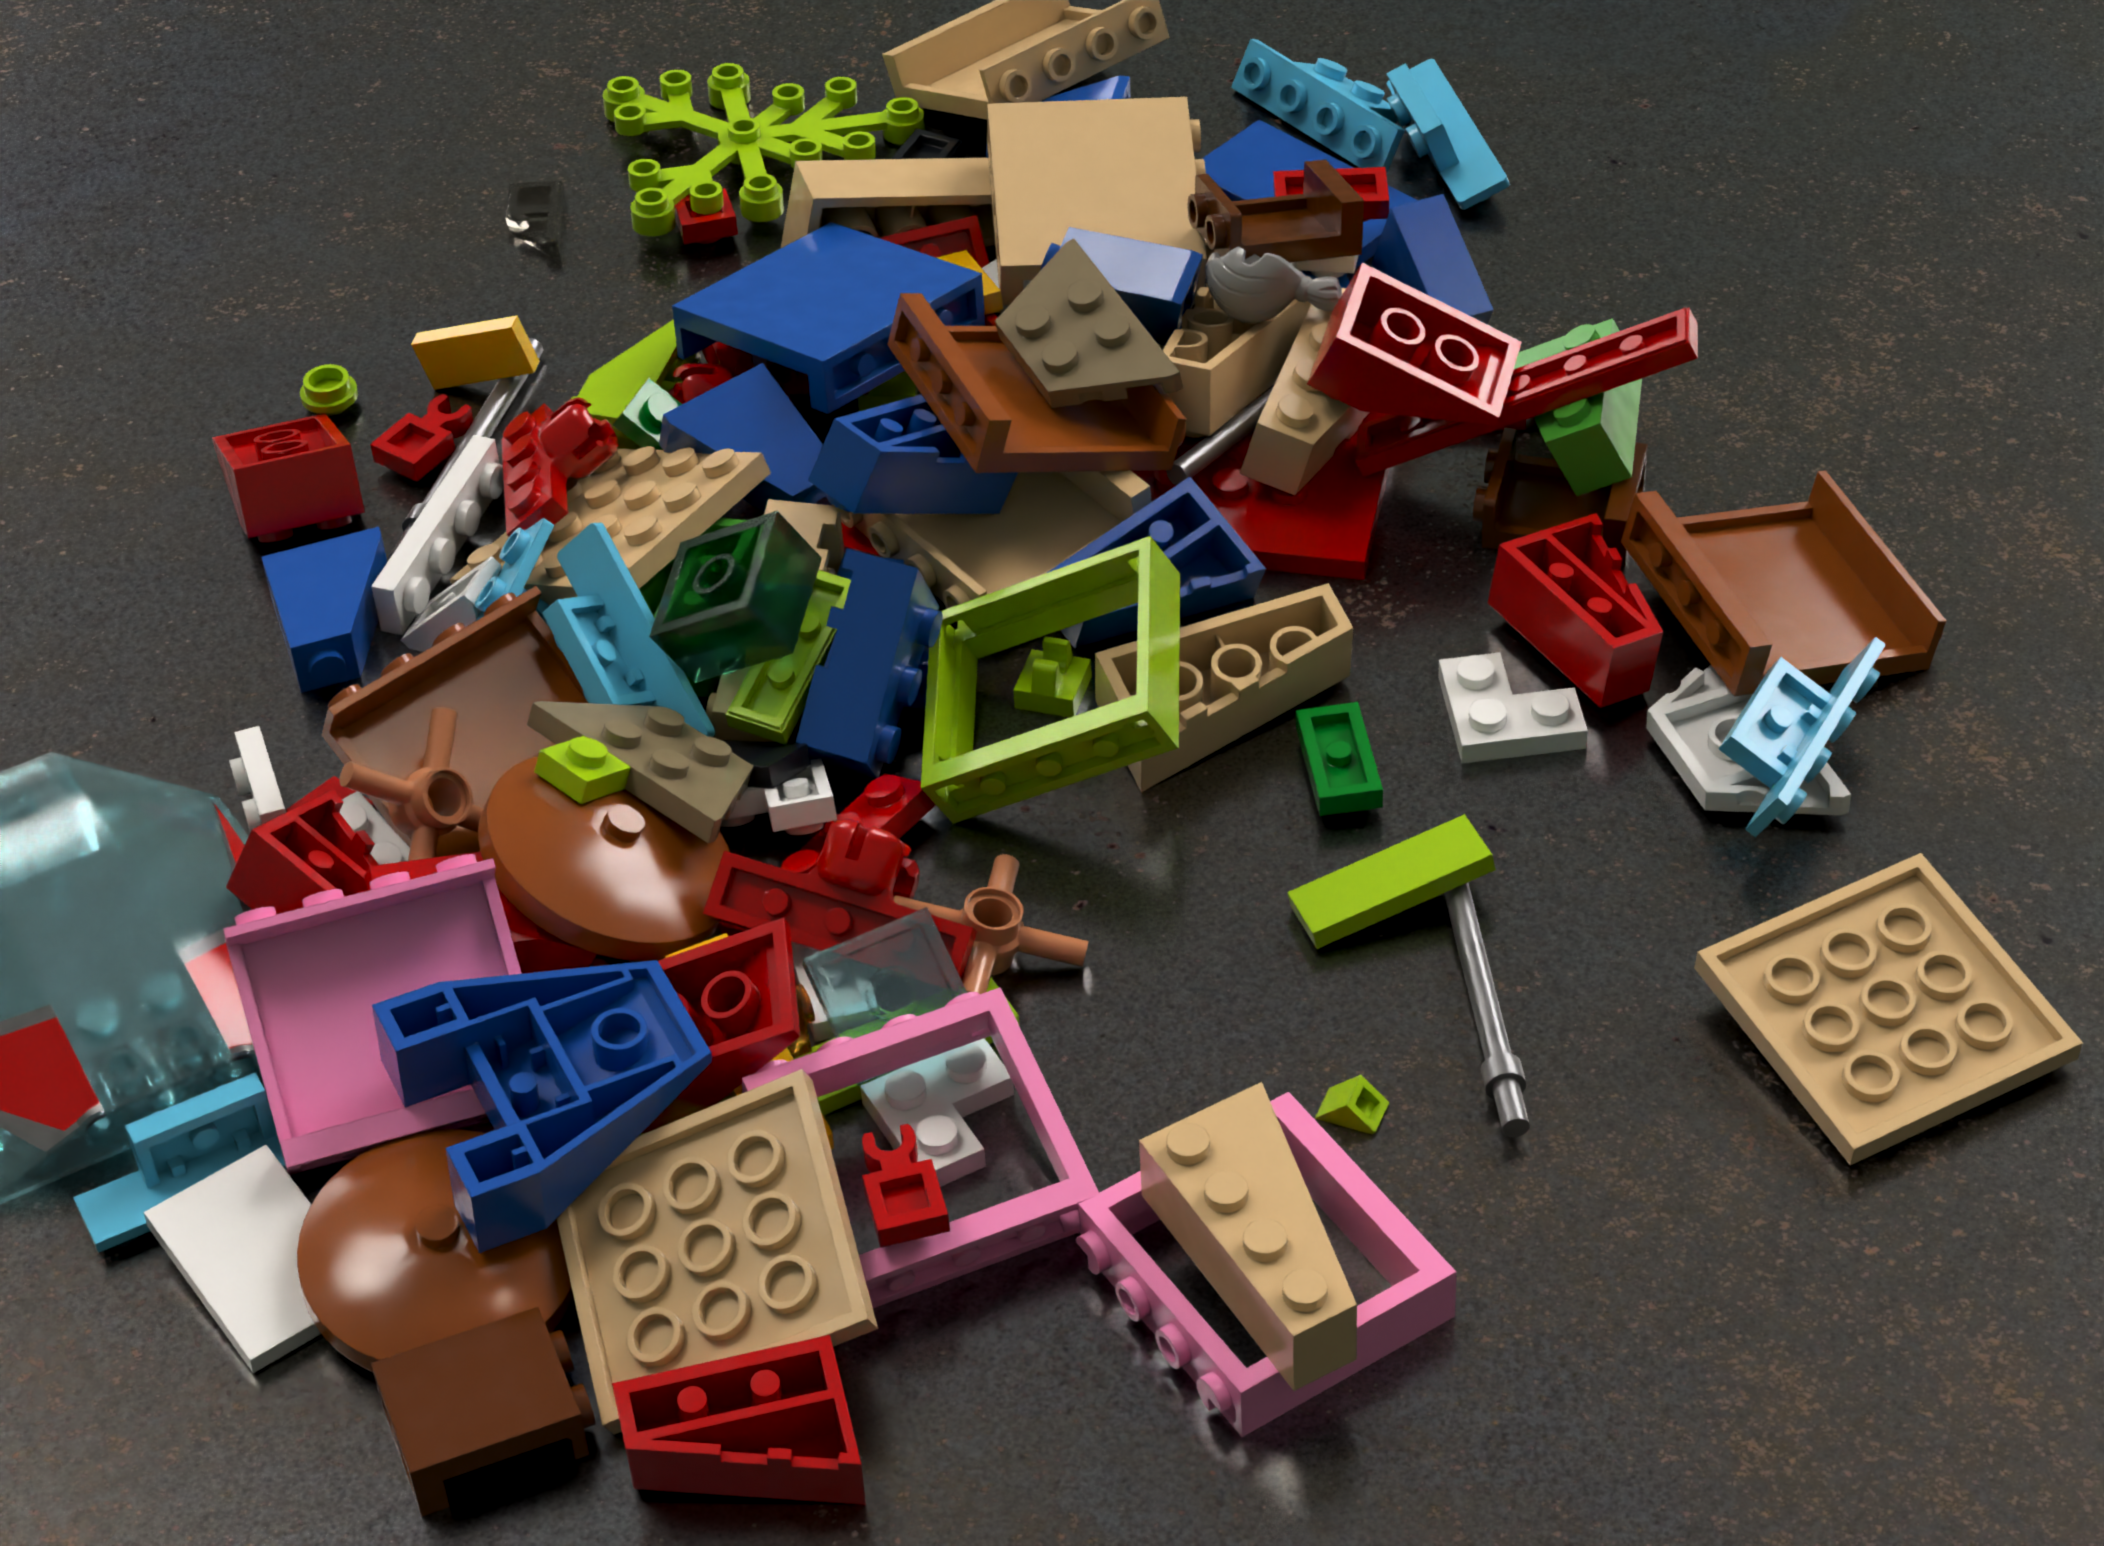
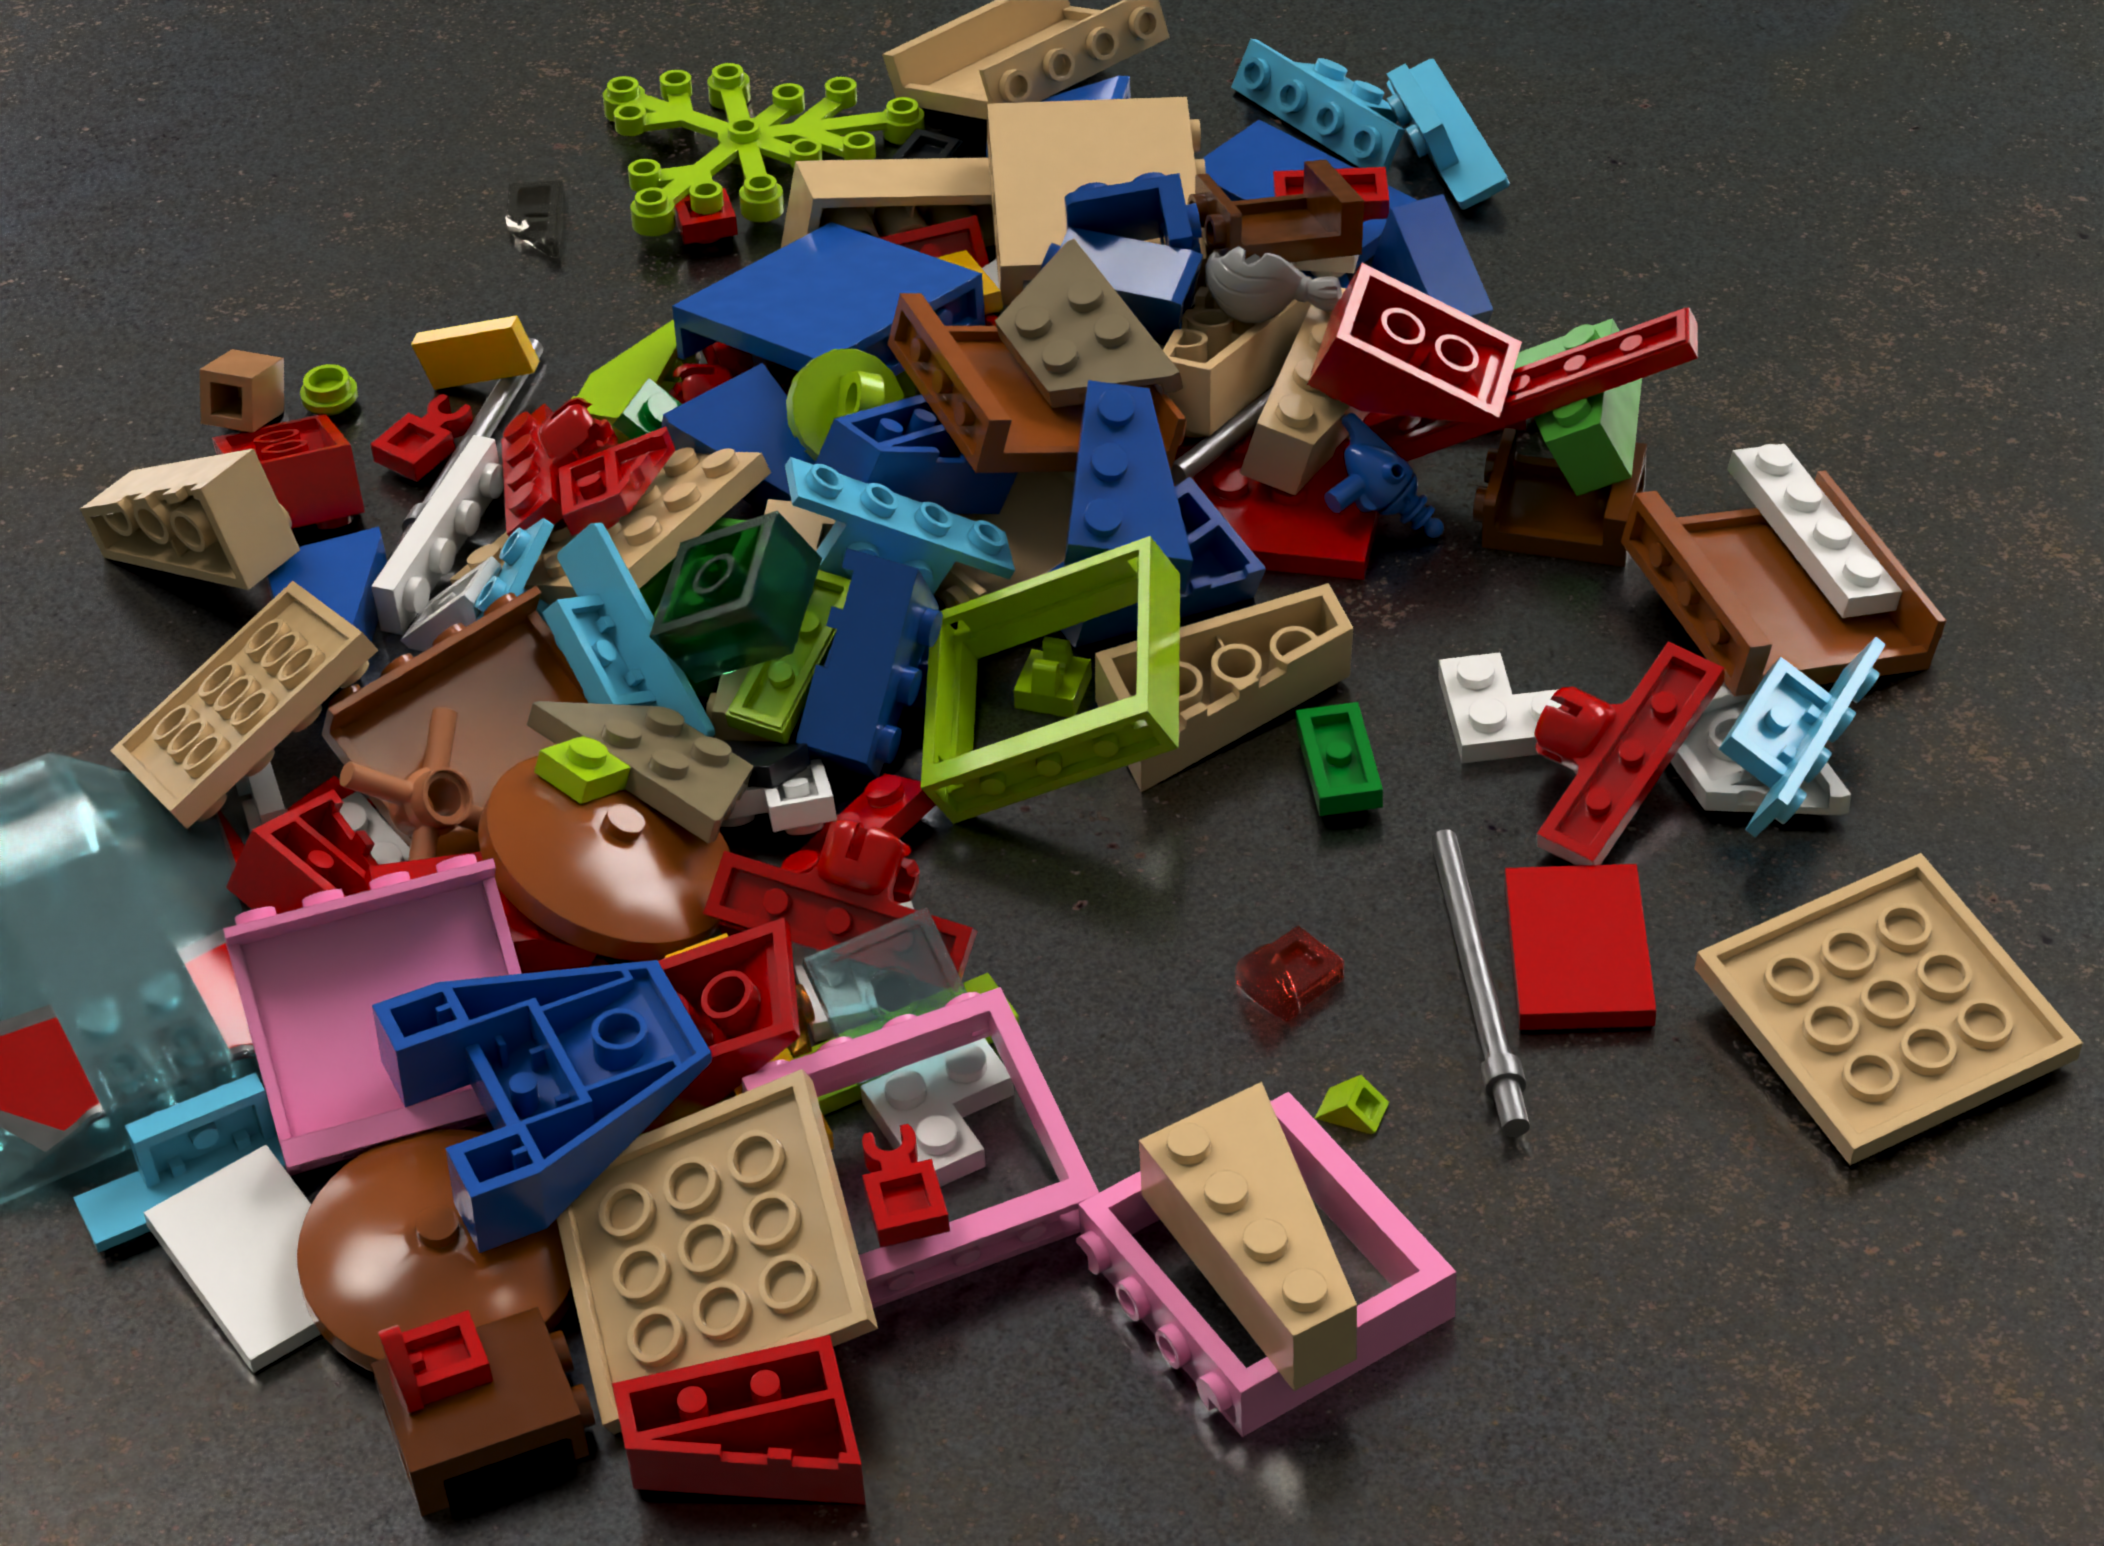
nougat bar [894,854,1089,996] -> none
lime tile [1287,814,1496,949] -> none
red wedge [1488,513,1663,708] -> none
none -> tan wedge [80,448,300,590]
none -> tan plate [110,581,378,829]
none -> medium nougat brick [200,349,285,433]
none -> red tile [378,1310,493,1414]
none -> red wing [559,426,675,536]
none -> medium azure bracket [785,457,1015,594]
none -> lime tile [786,349,904,461]
none -> blue wedge [1063,380,1193,595]
none -> blue bracket [1064,172,1202,253]
none -> clear red tile [1235,926,1344,1022]
none -> blue piece [1324,413,1444,538]
none -> red tile [1504,864,1657,1030]
none -> red plate [1534,641,1725,866]
none -> white plate [1727,444,1902,618]

